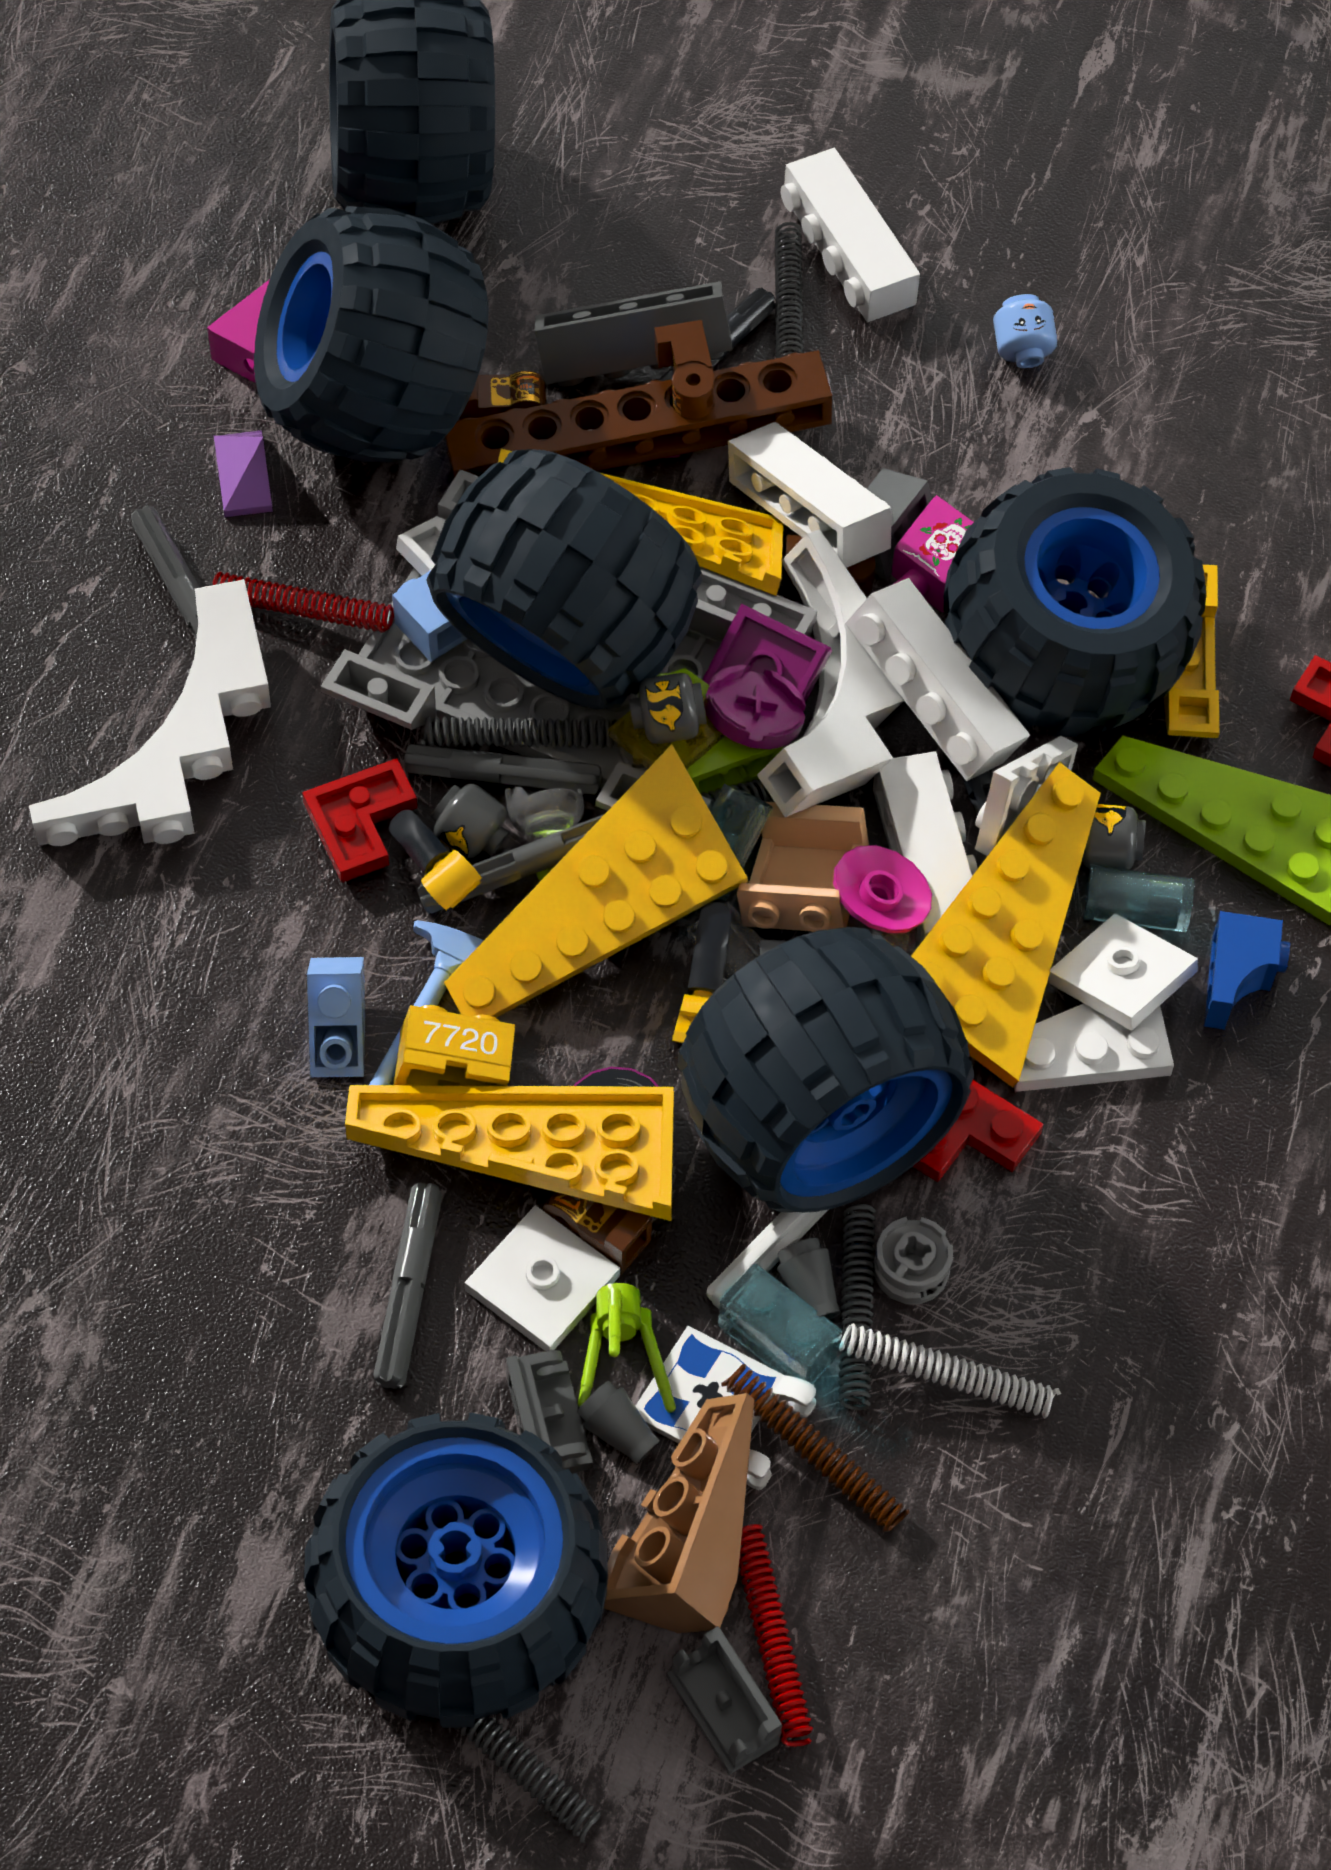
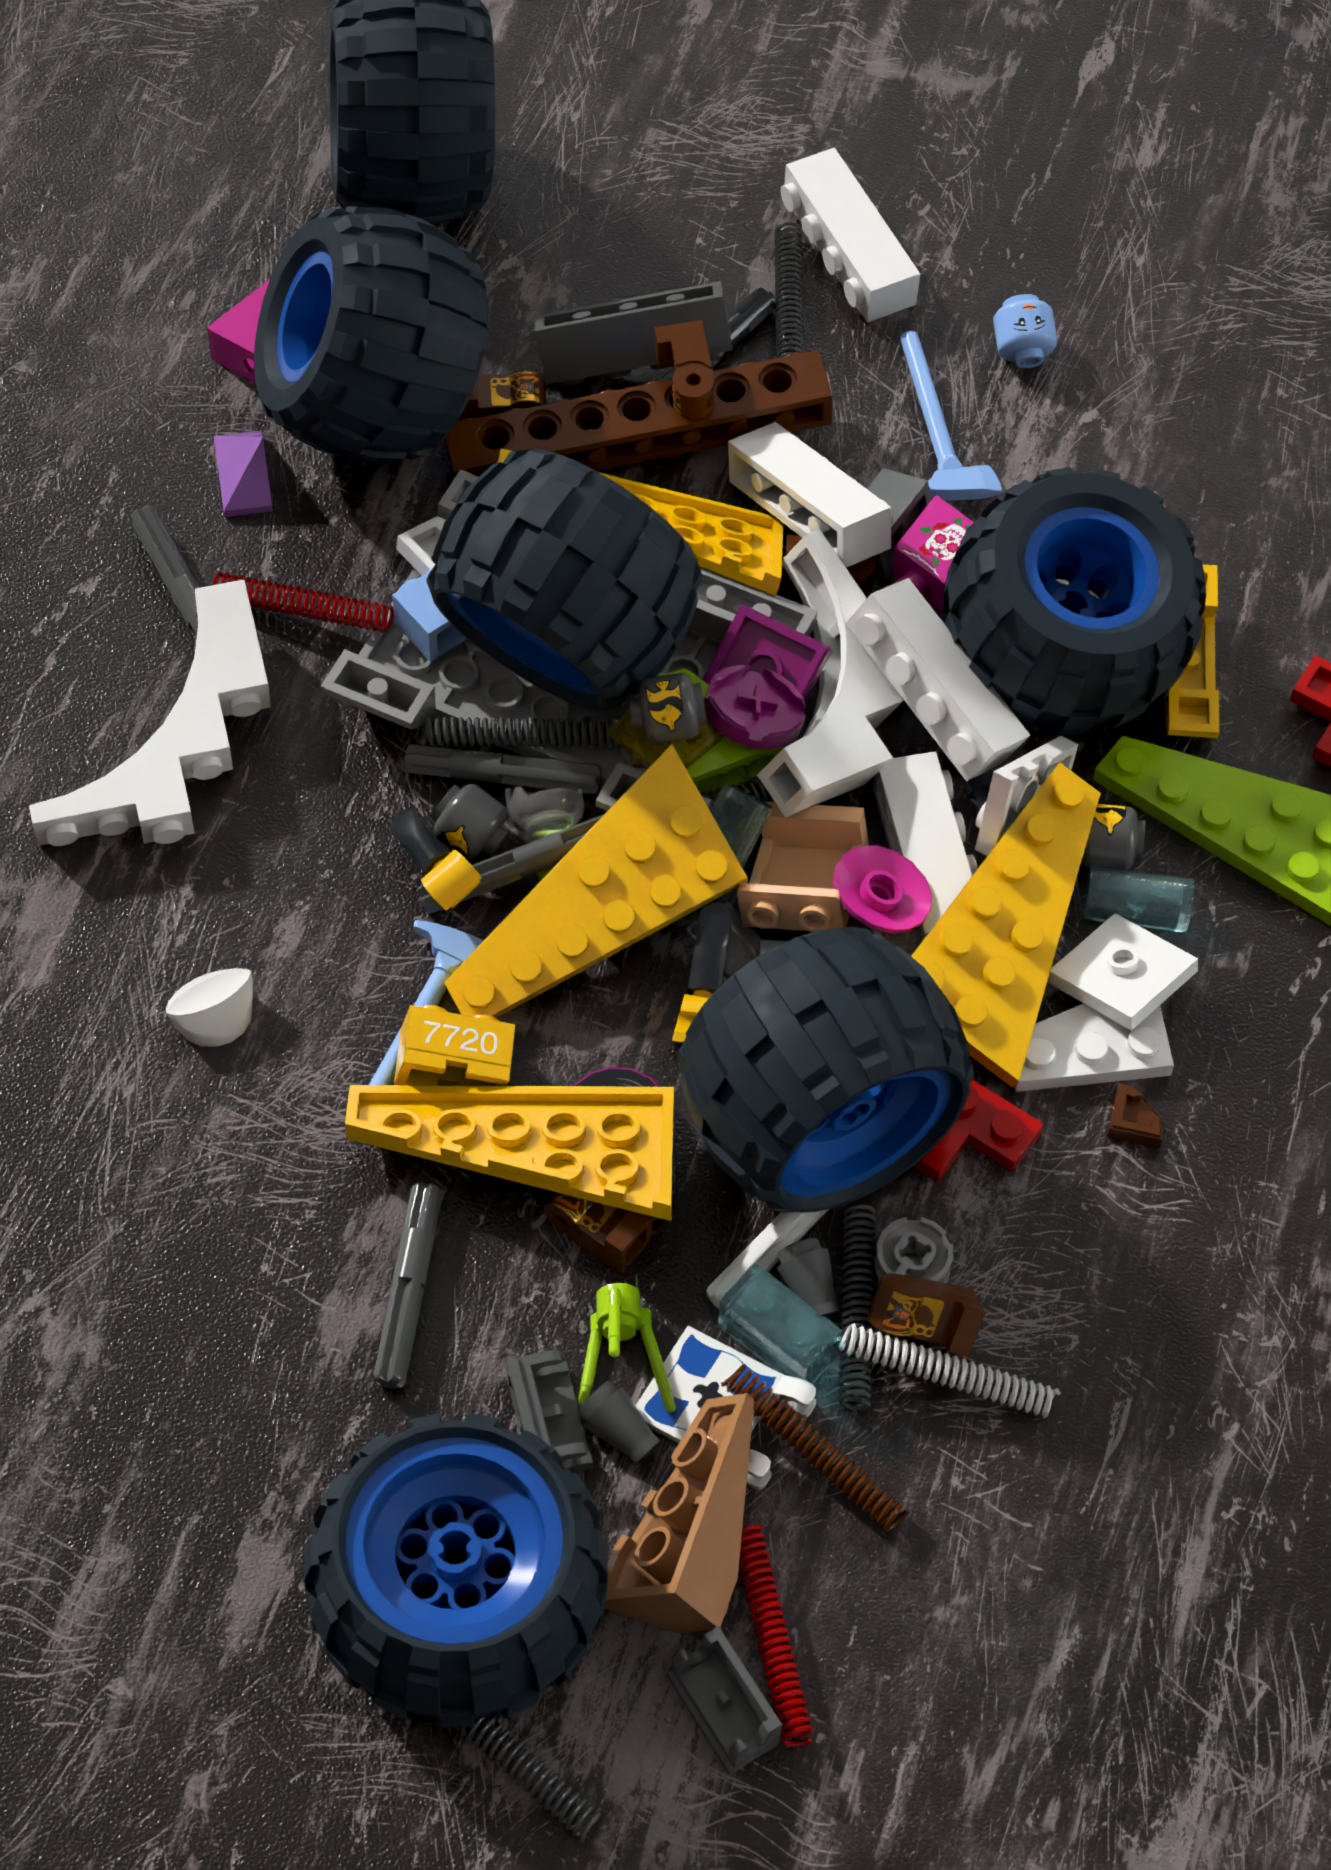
red plate [302,758,417,883] -> none
light blue slope [307,957,365,1077] -> none
white plate [464,1205,620,1351] -> none
blue arch [1204,911,1290,1030] -> none
none -> white piece [166,968,253,1047]
none -> reddish brown leg [867,1273,985,1357]
none -> light blue piece [900,331,1002,501]
none -> reddish brown tile [1107,1082,1163,1148]

